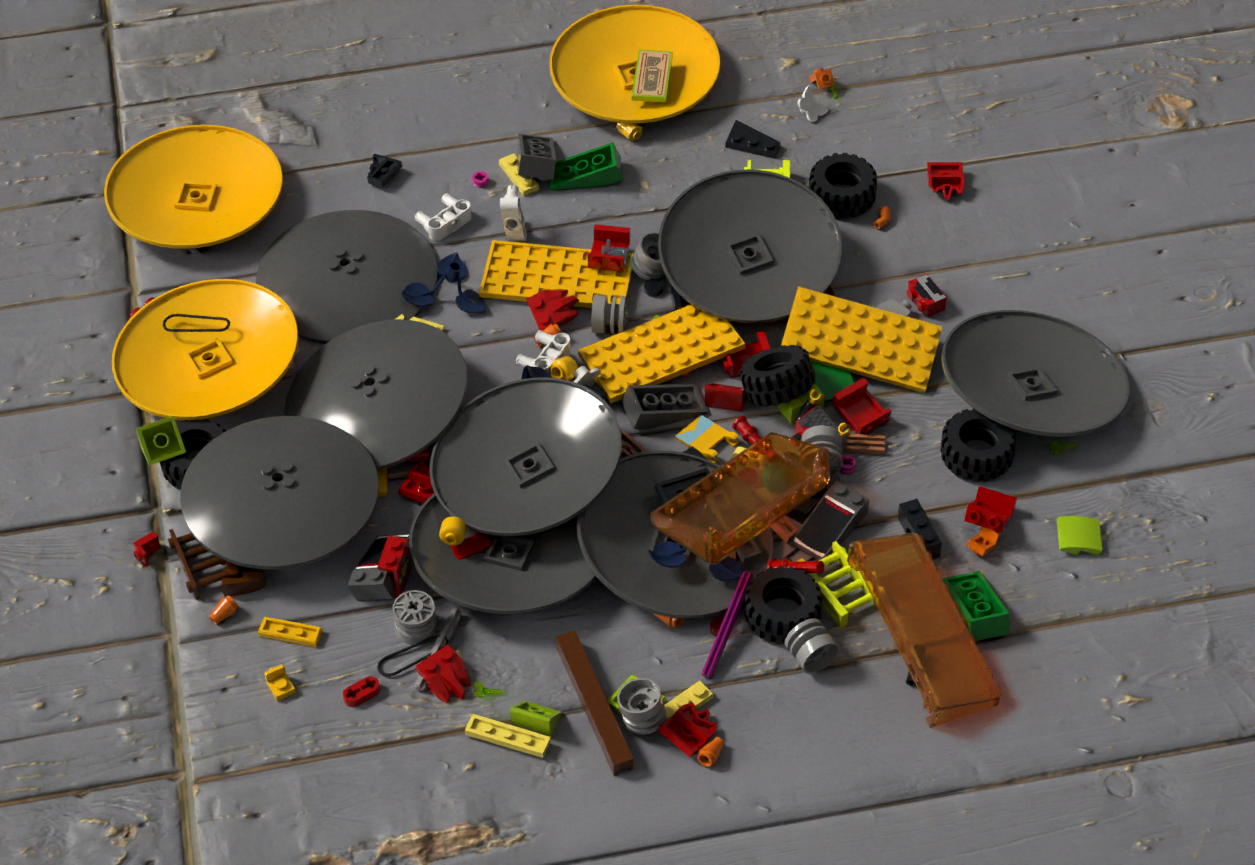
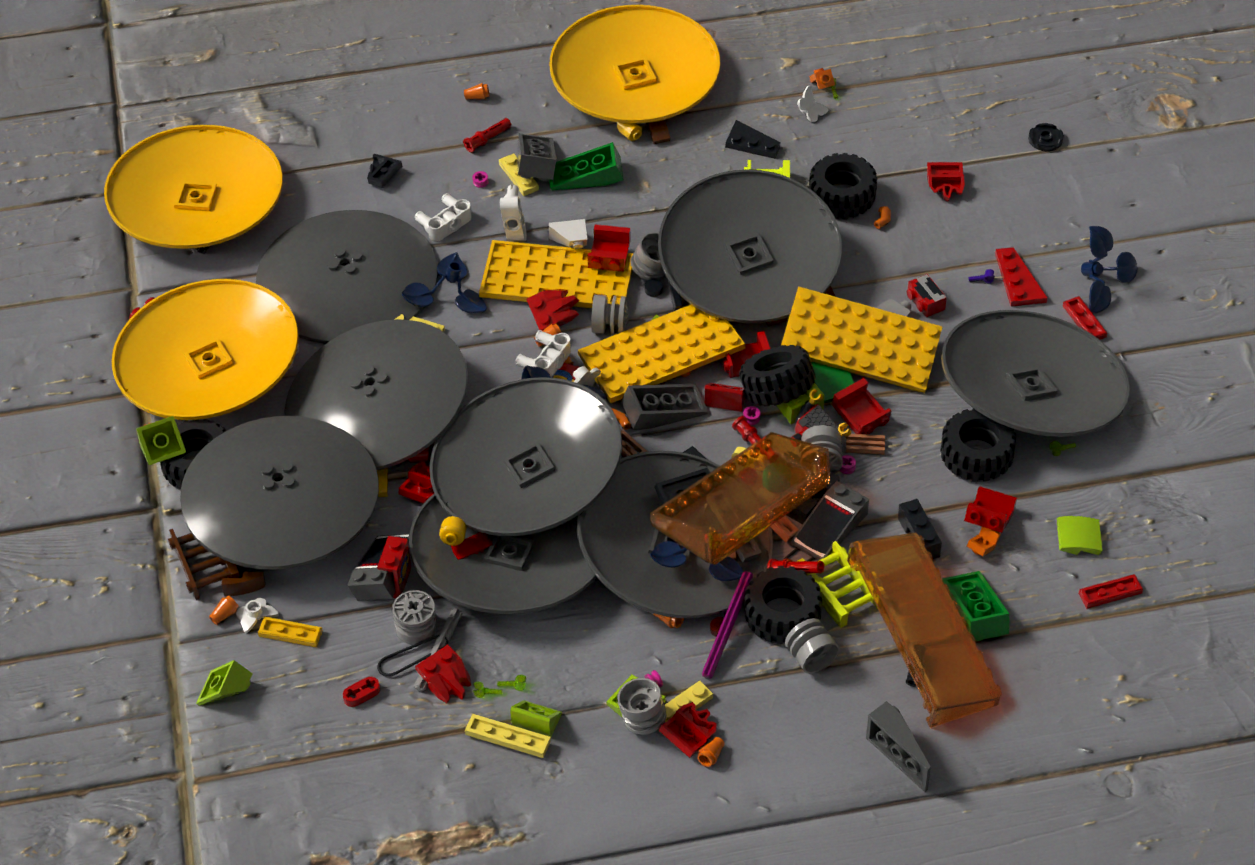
red bracket [133,531,161,566] -> none
black piece [163,314,230,332] -> none
yellow bracket [264,664,296,702] -> none
yellow head [550,356,578,381] -> none
reddish brown tile [556,630,634,776] -> none
clear light blue bracket [601,239,629,266] -> none
tile [632,50,673,102] -> none
yellow flag [675,415,739,463] -> none
none -> lime slope [196,660,253,706]
none -> white animal [236,598,279,633]
none -> red pin [463,118,512,153]
none -> orange cone [464,83,490,100]
none -> clear neon green hand [497,675,526,691]
none -> white slope [549,219,587,249]
none -> orange arm [612,408,632,430]
none -> dark pink bush [645,670,663,688]
none -> reddish brown slope [646,120,671,145]
none -> dark pink bush [743,406,760,425]
none -> dark grey slope [866,701,931,792]
none -> dark purple hand [968,269,995,284]
none -> red wing [995,247,1047,307]
none -> black tile [1028,123,1064,152]
none -> red tile [1063,296,1107,340]
none -> red tile [1078,574,1143,609]
none -> dark blue plant [1081,226,1138,314]

